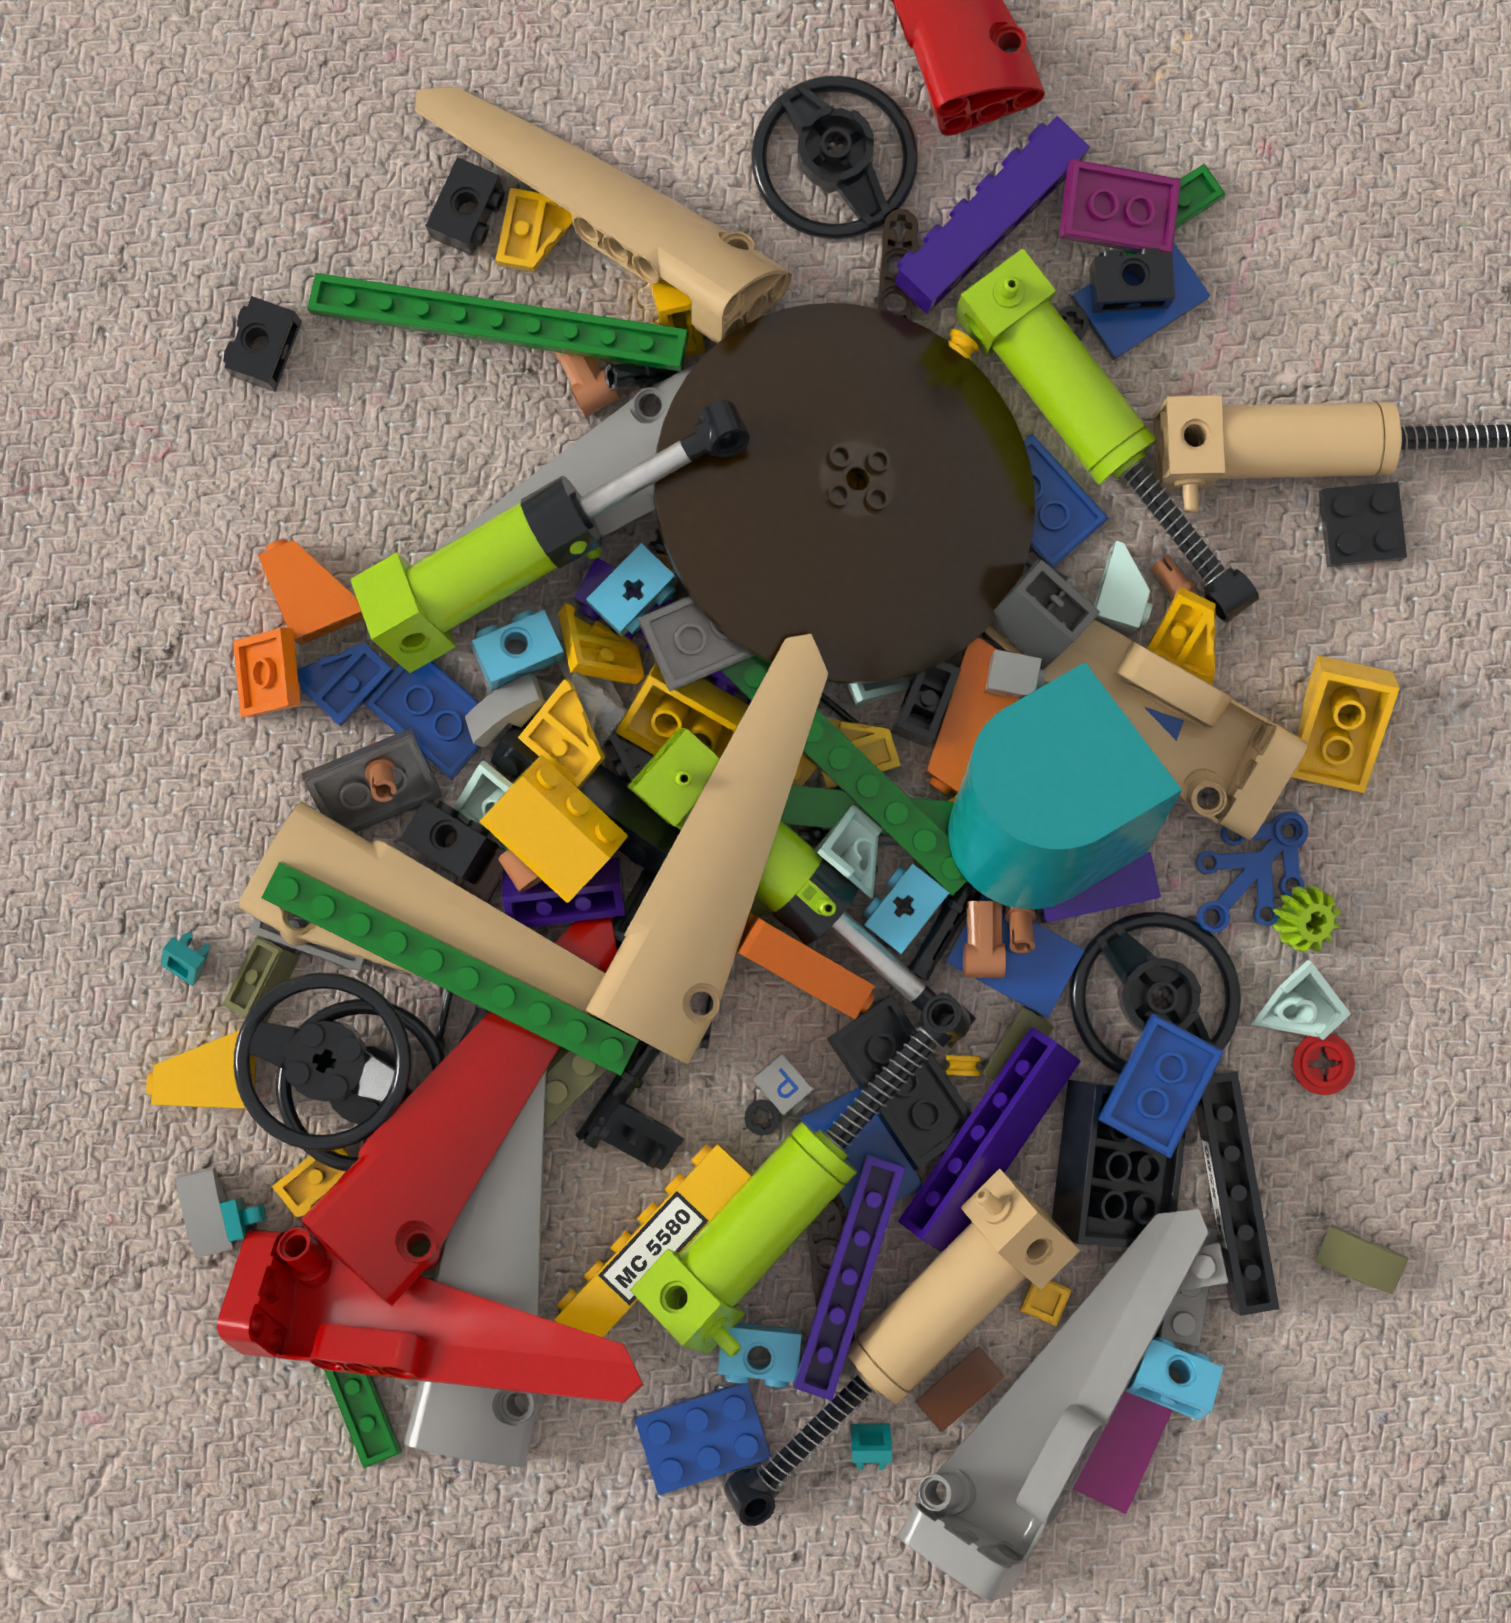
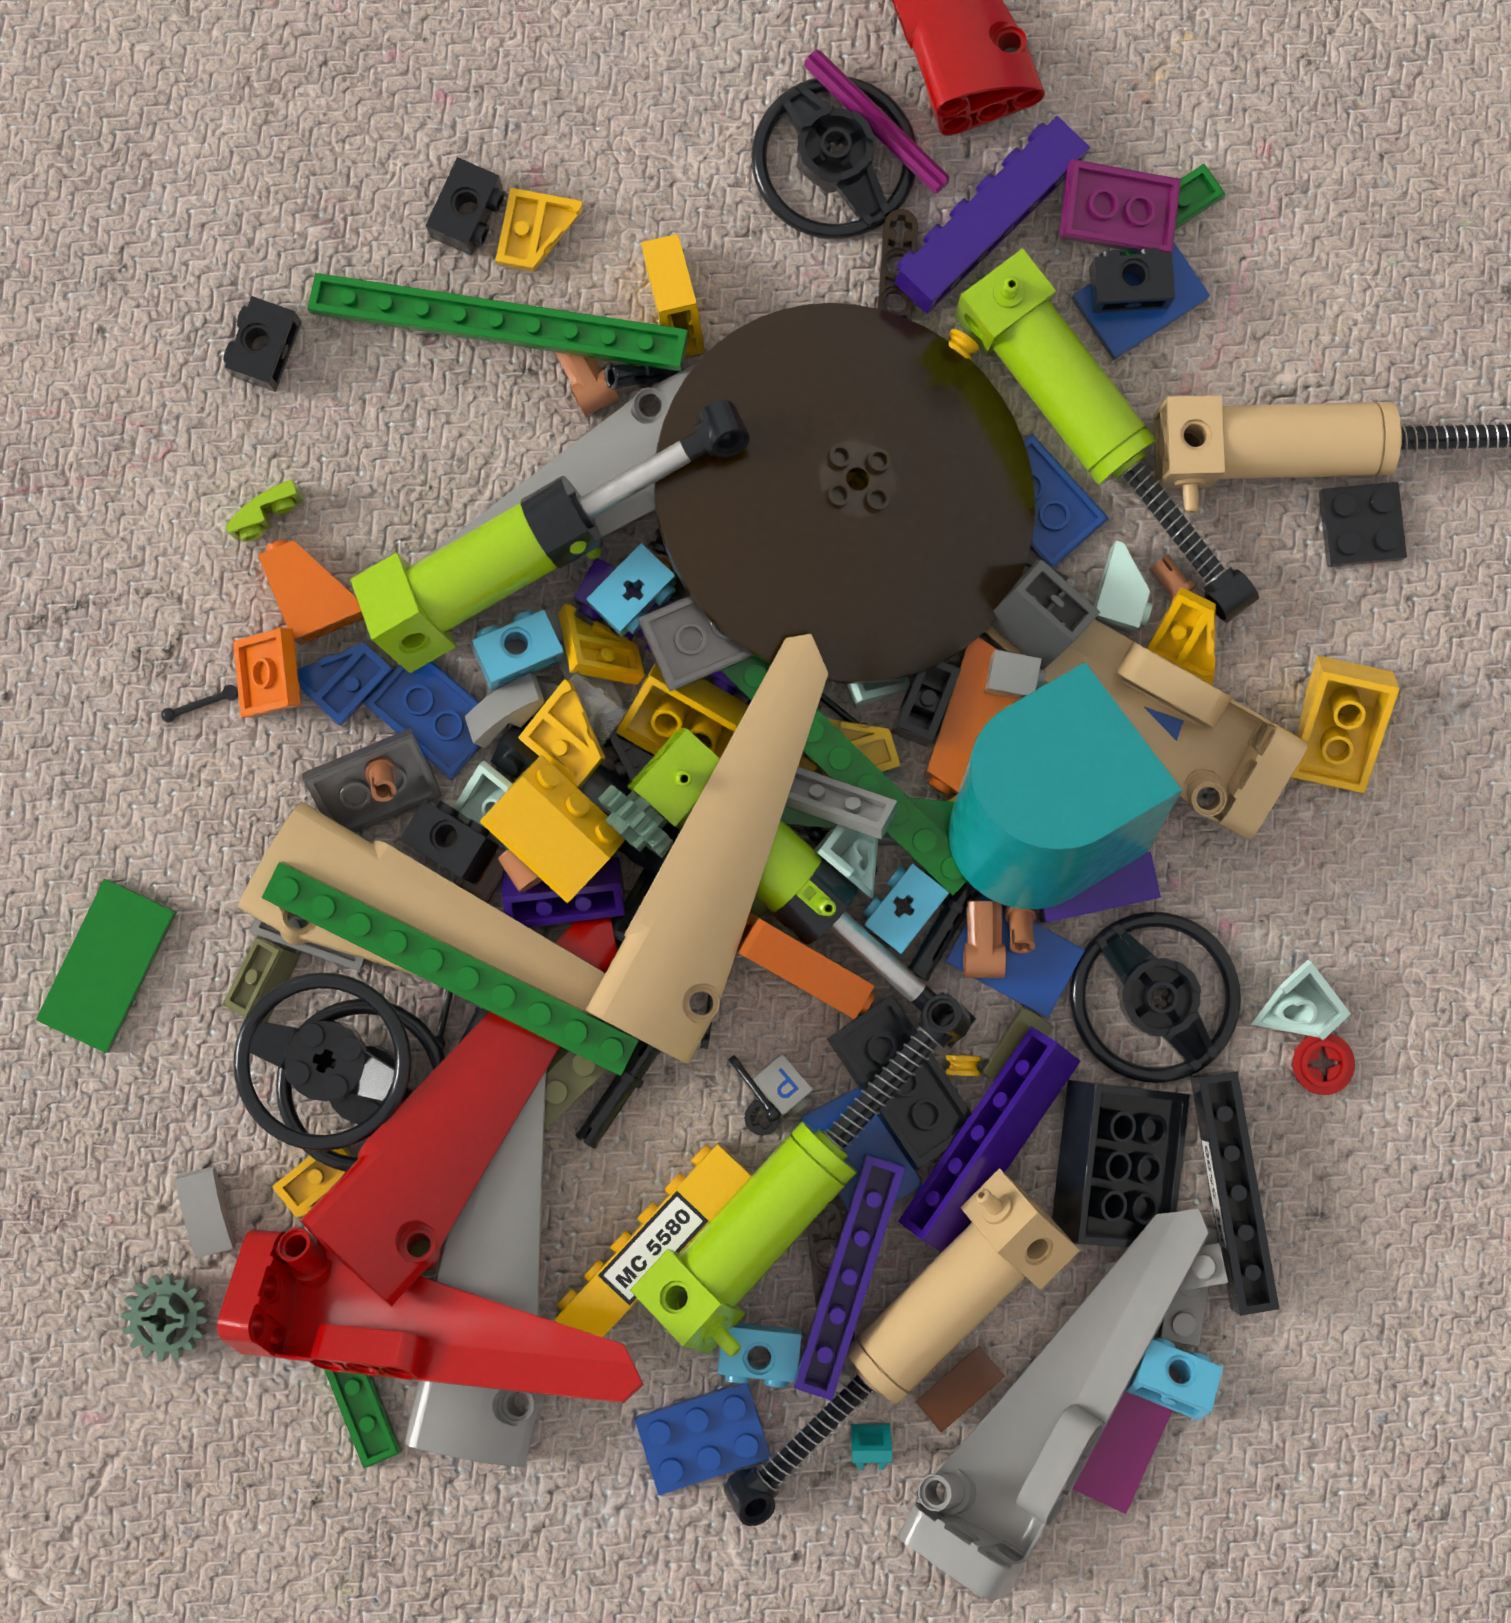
yellow slope [146,1030,257,1109] -> none
teal tile [160,932,210,986] -> none
teal tile [220,1197,267,1242] -> none
tan panel [415,87,792,343] -> none
black hinge [587,1094,684,1170] -> none
yellow tile [1019,1280,1072,1326] -> none
black bush [1059,306,1089,341] -> none
blue tile [1097,1014,1225,1158] -> none
blue plant [1195,811,1308,933] -> none
lime gear [1272,885,1342,952] -> none
olive slope [1315,1224,1409,1294] -> none
none -> green tile [36,879,177,1053]
none -> sand green gear [121,1273,211,1362]
none -> black hinge [161,685,238,723]
none -> lime slope [225,479,304,542]
none -> sand green gear [598,785,674,858]
none -> black hinge [728,1055,781,1122]
none -> light grey plate [785,767,897,840]
none -> magenta axle [805,49,950,194]

